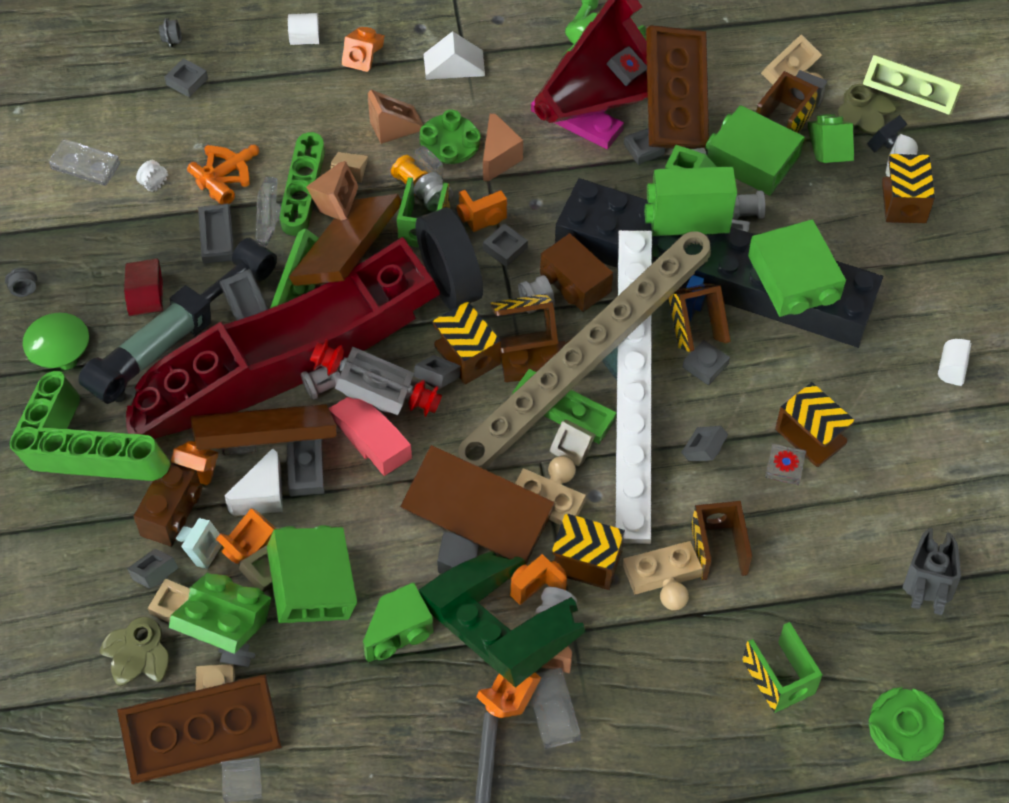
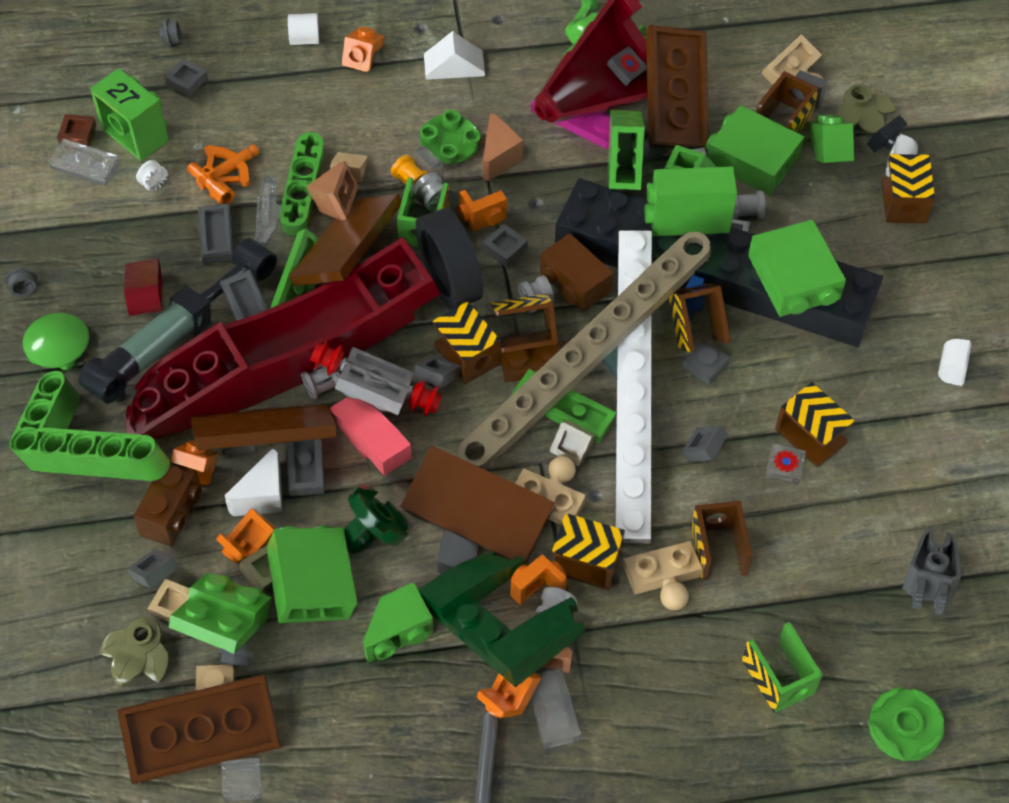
light aqua tile [176,518,222,569] -> none
nougat slope [368,90,423,144] -> none
yellowish green brick [863,55,963,114] -> none
none -> copper plate [57,114,97,148]
none -> bright green brick [90,68,169,161]
none -> dark green tile [344,485,409,554]
none -> bright green brick [607,110,644,190]

